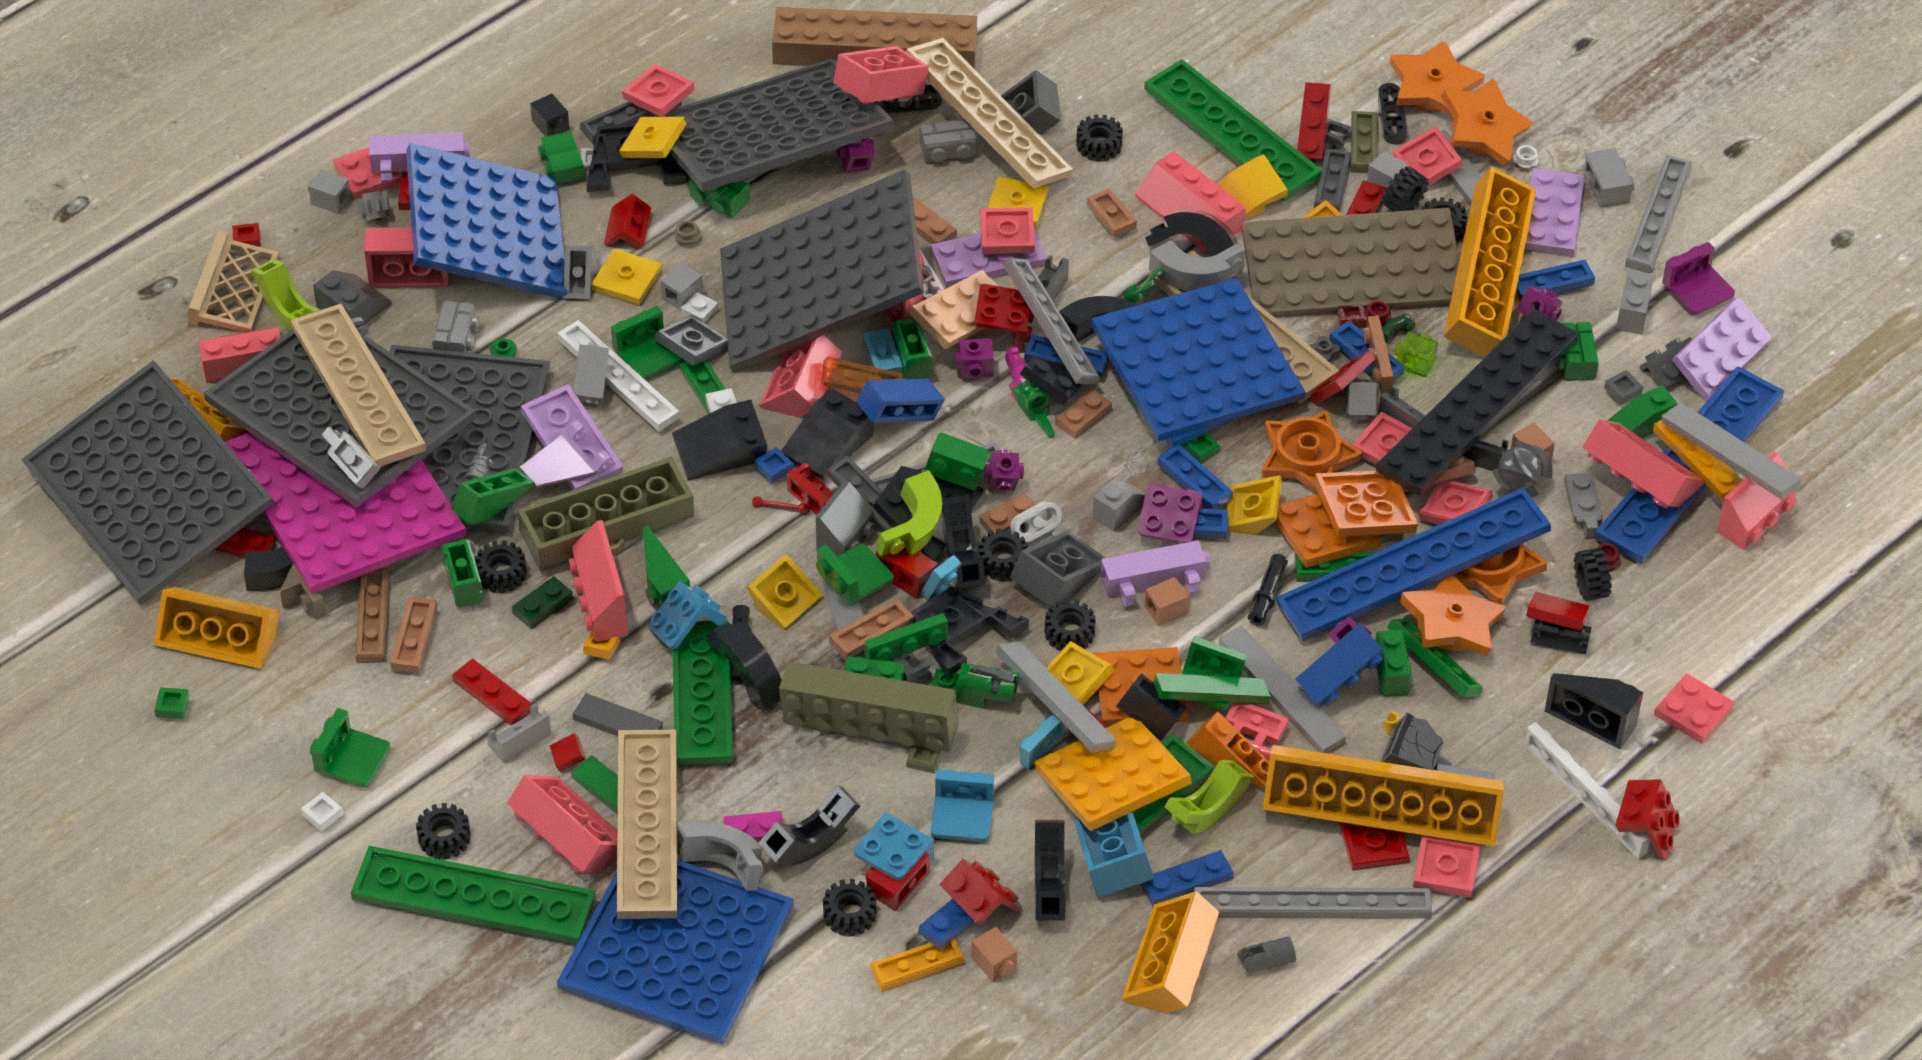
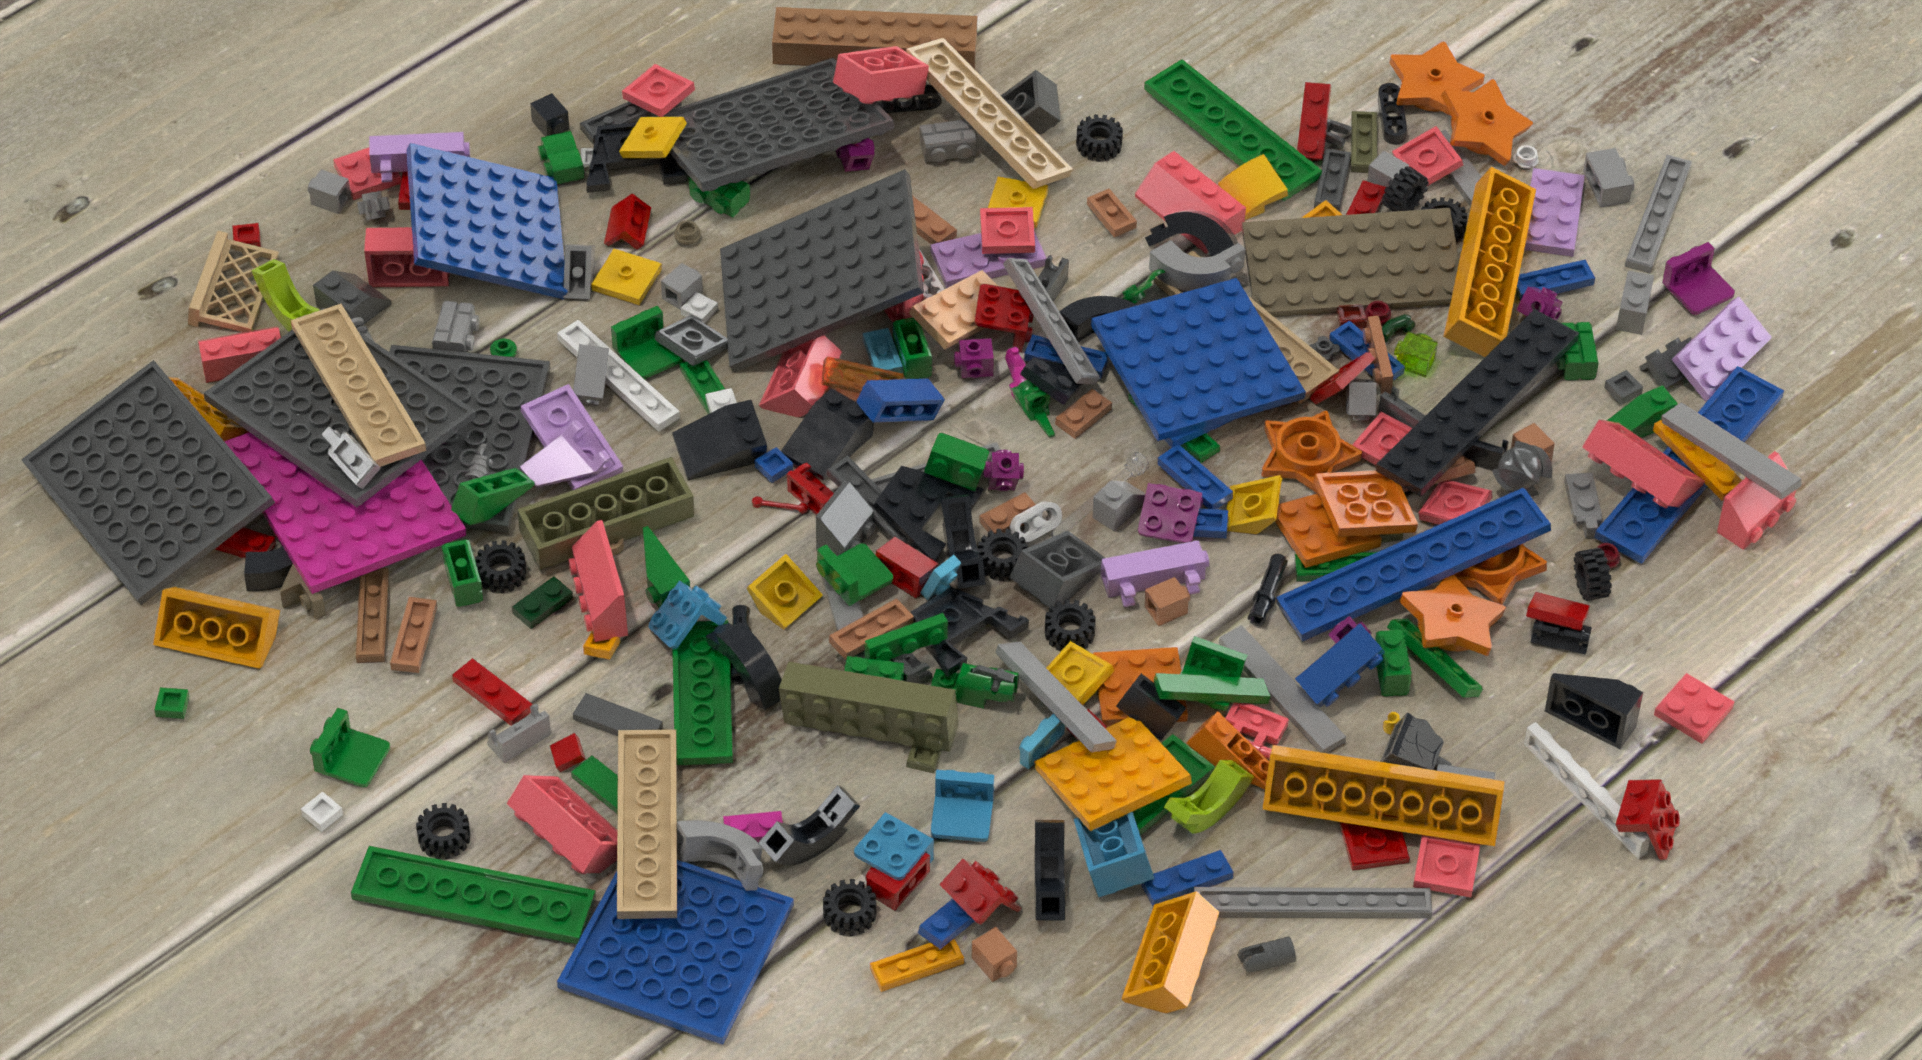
lime arch [876,470,942,556] -> none

